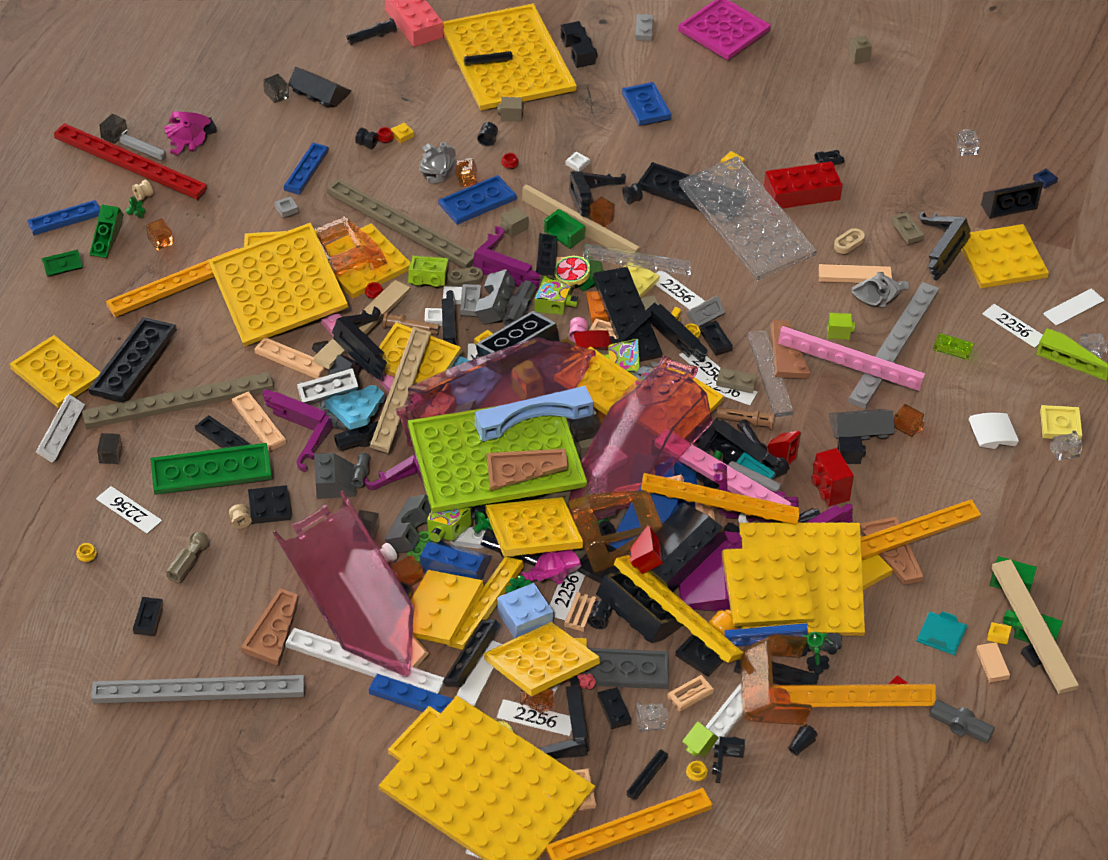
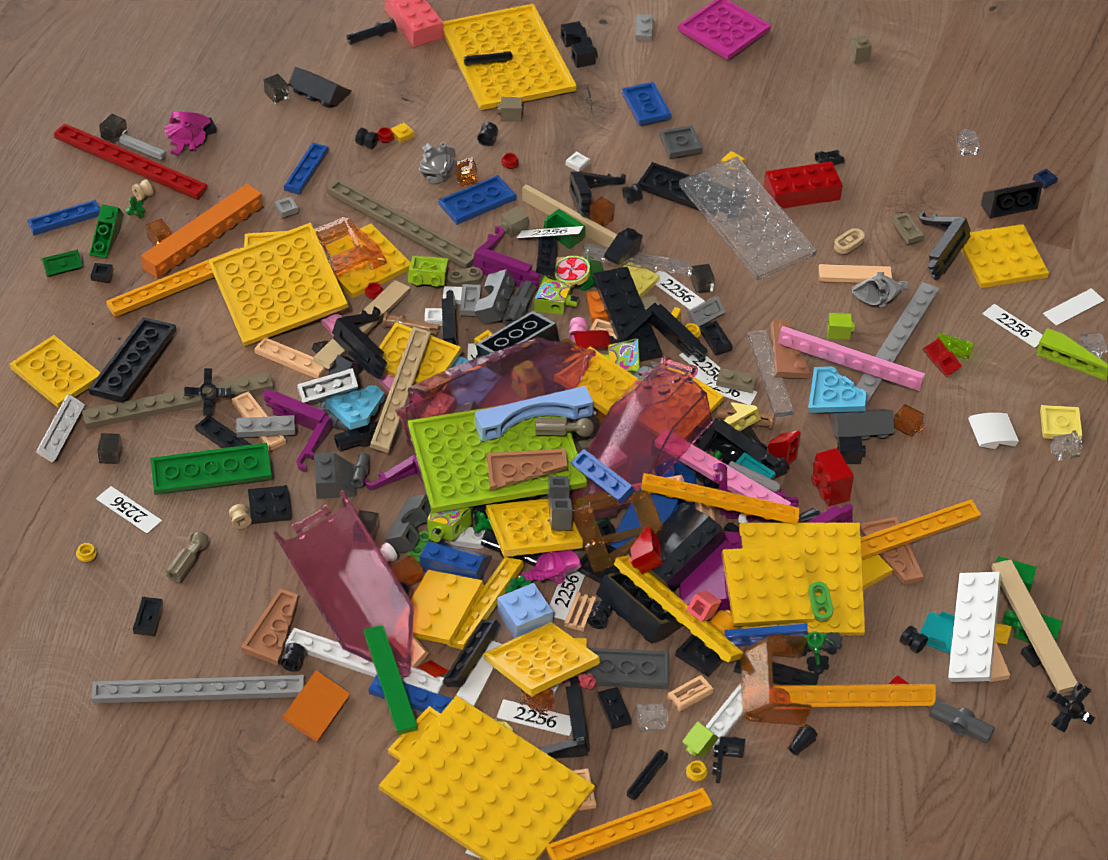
none -> black plate [90,263,113,282]
none -> orange brick [141,184,263,279]
none -> black pin [184,368,231,416]
none -> light grey plate [236,415,295,437]
none -> black wheel [280,642,307,672]
none -> orange tile [281,670,351,742]
none -> green tile [363,624,418,736]
none -> red sticker [417,660,449,678]
none -> white sticker [517,226,583,238]
none -> dark tan piece [535,418,594,437]
none -> dark grey arch [547,476,572,531]
none -> plate [571,449,635,504]
none -> black slope [604,228,643,265]
none -> dark grey plate [659,125,703,158]
none -> coral brick [686,590,722,622]
none -> clear smoke brick [691,264,715,294]
none -> light yellow slope [724,403,761,431]
none -> medium azure plate [808,366,868,413]
none -> bright green plate [808,581,833,622]
none -> black wheel [899,625,929,654]
none -> red slope [923,338,962,377]
none -> white plate [948,572,1001,682]
none -> black pin [1047,682,1095,733]

